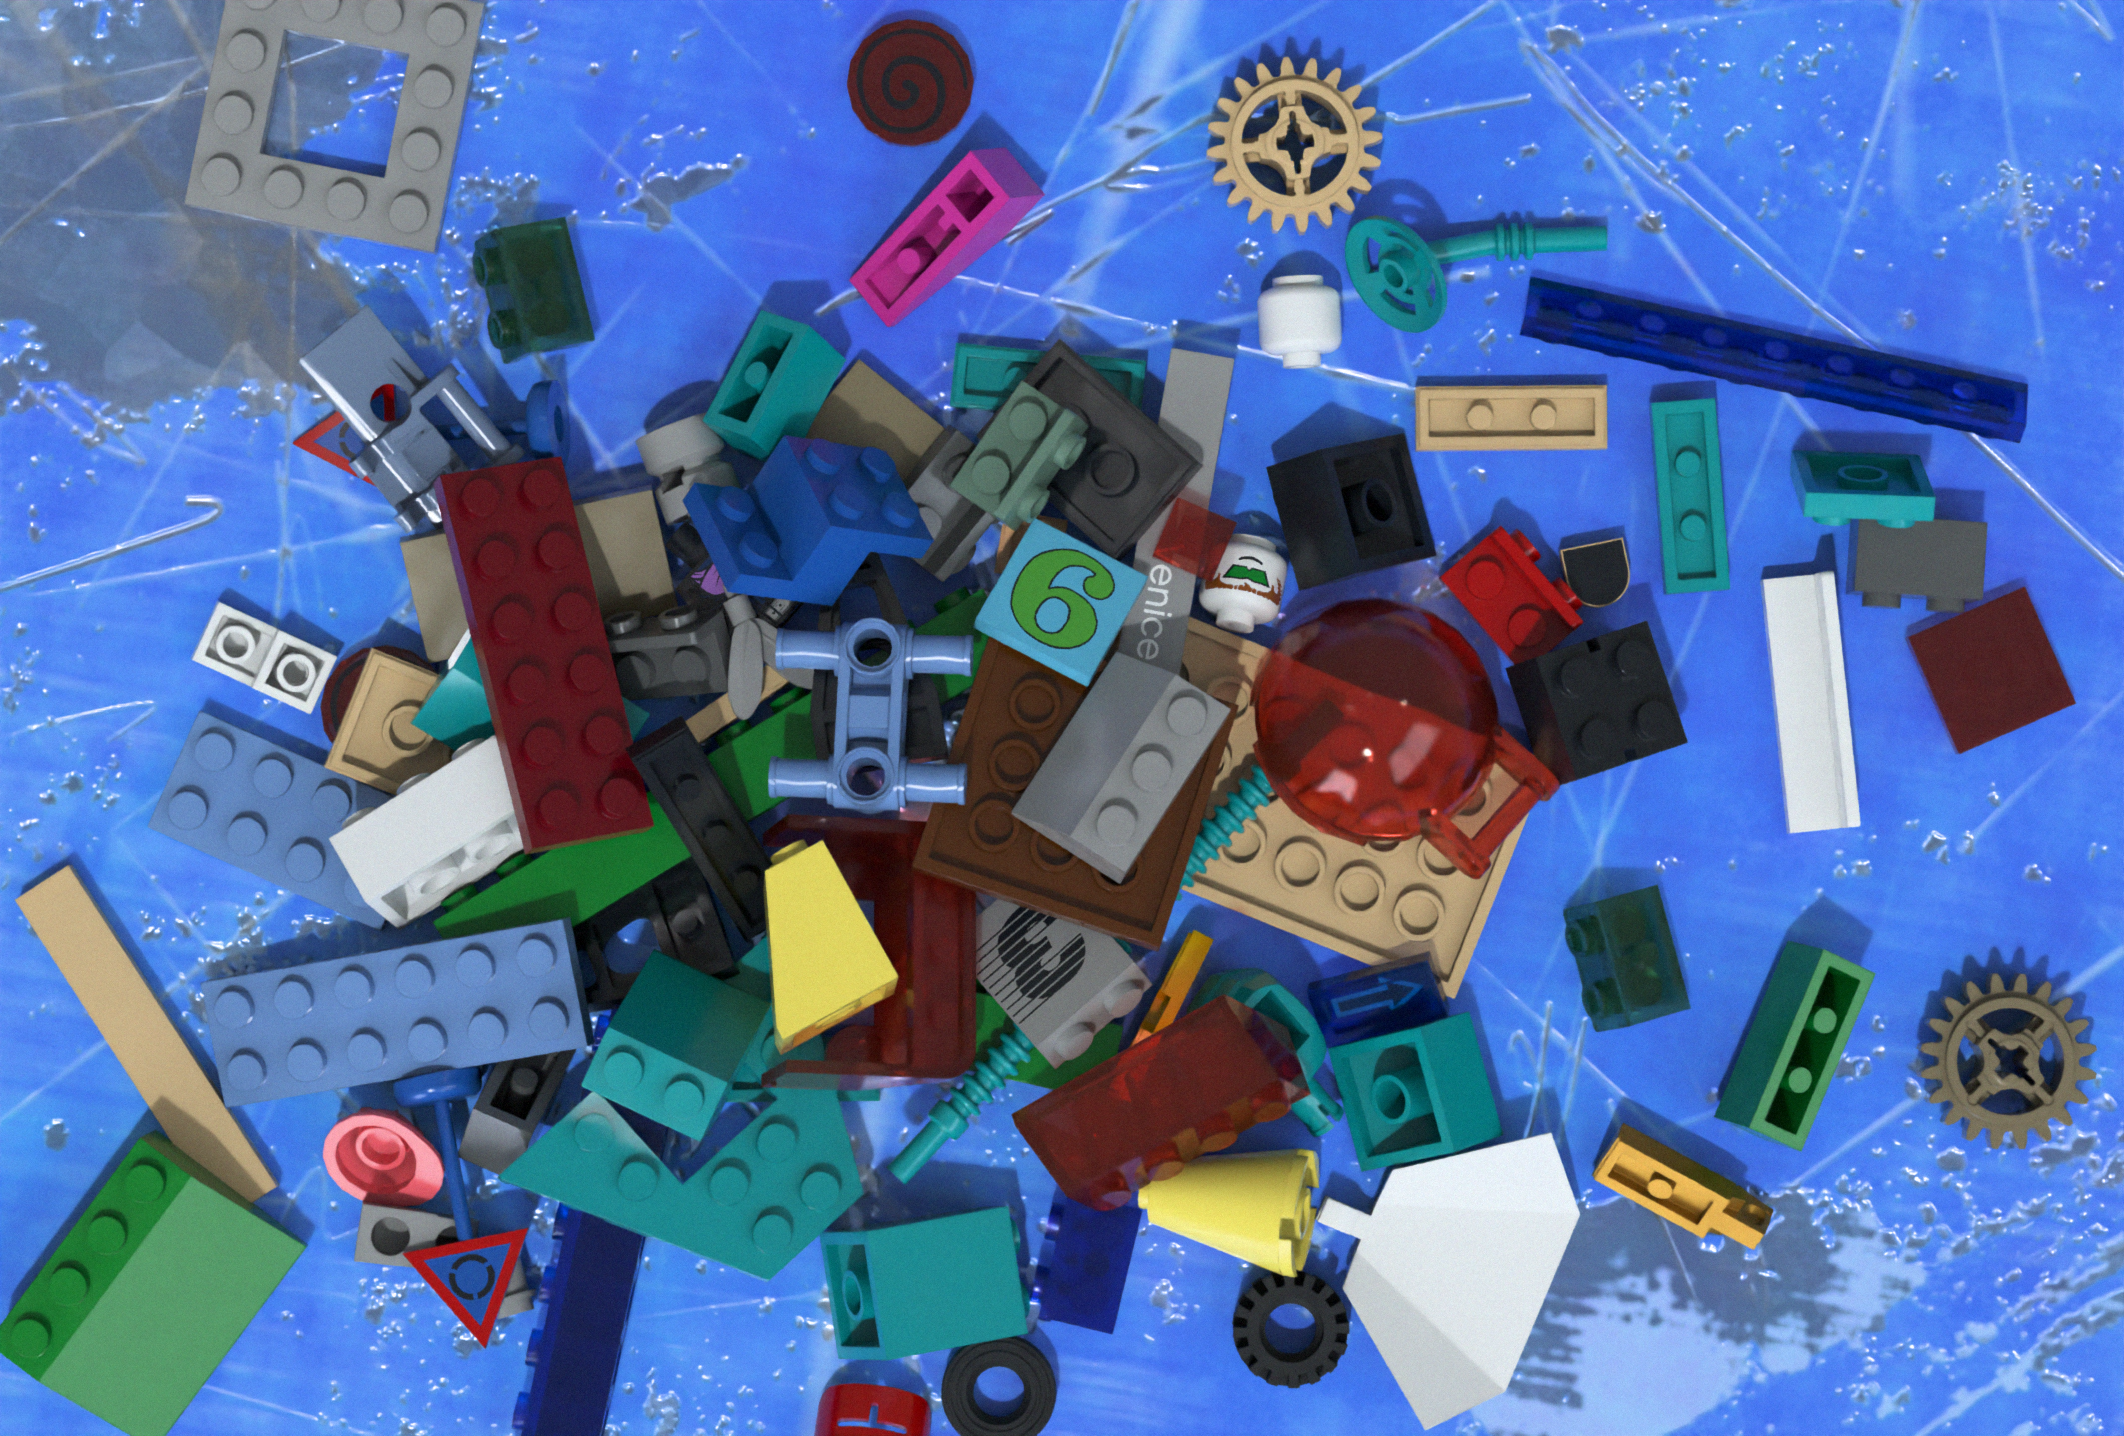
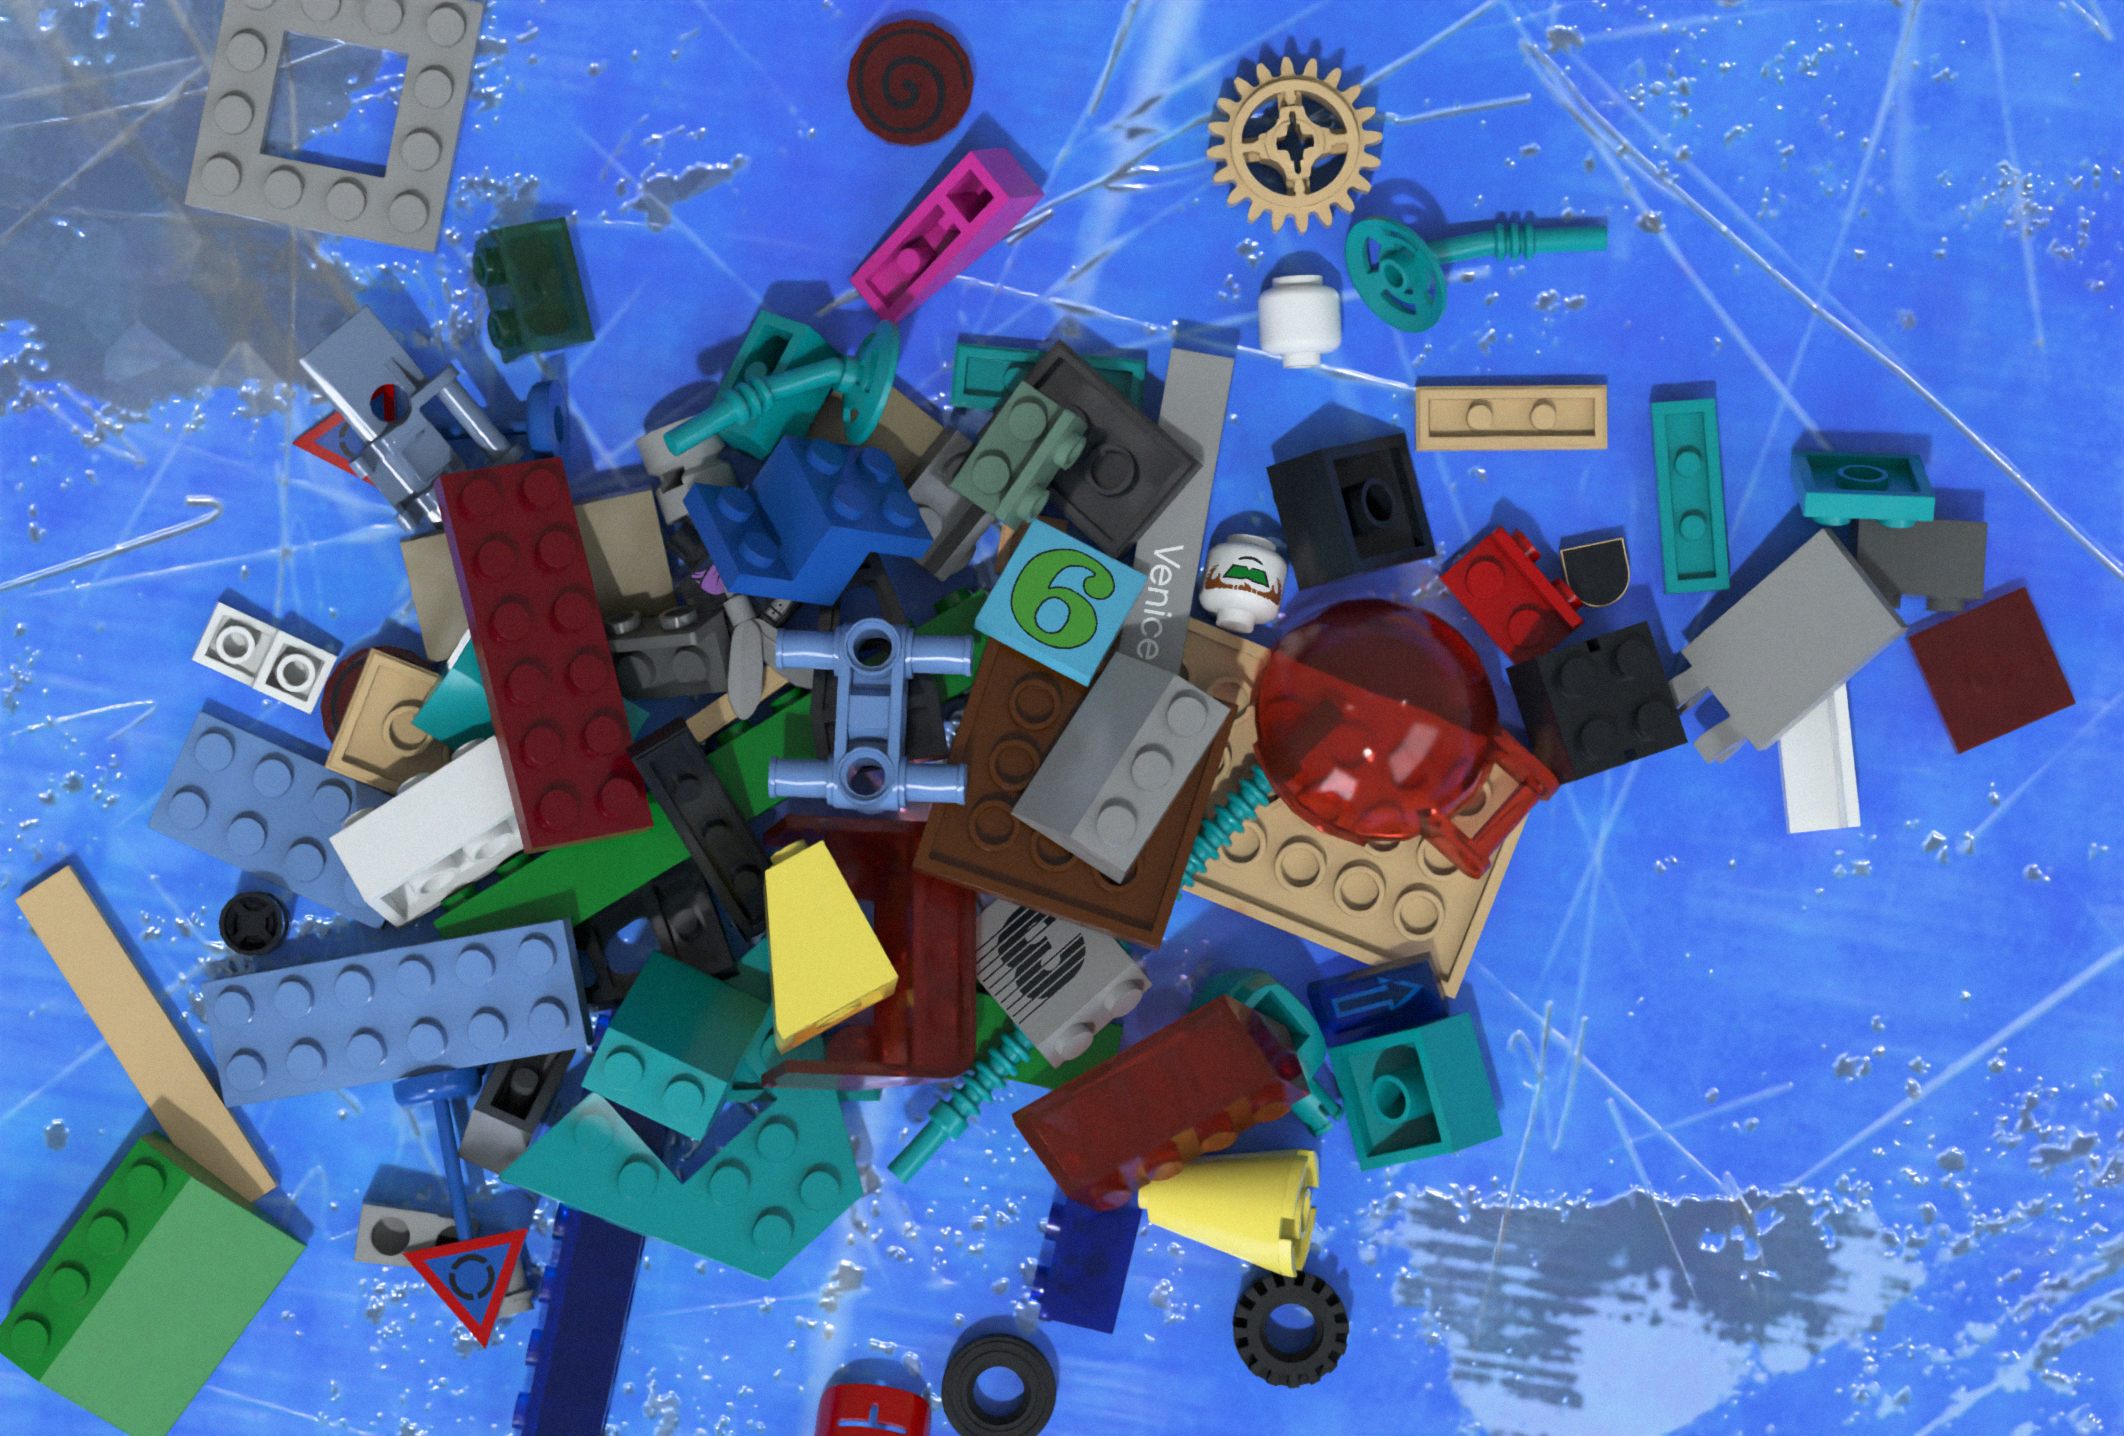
coral piece [323,1107,445,1207] -> none
teal slope [819,1206,1030,1361] -> none
yellow tile [1110,930,1214,1101] -> none
clear red plate [1152,497,1237,583] -> none
white panel [1316,1132,1580,1431] -> none
clear blue plate [1520,276,2028,443] -> none
bracket [1563,885,1691,1032] -> none
pearl gold hinge [1592,1123,1774,1250] -> none
brick [1714,941,1876,1151] -> none
dark tan gear [1916,973,2097,1149] -> none
none -> black wheel [219,891,292,956]
none -> teal dish [663,319,900,456]
none -> light grey tile [1668,528,1909,764]

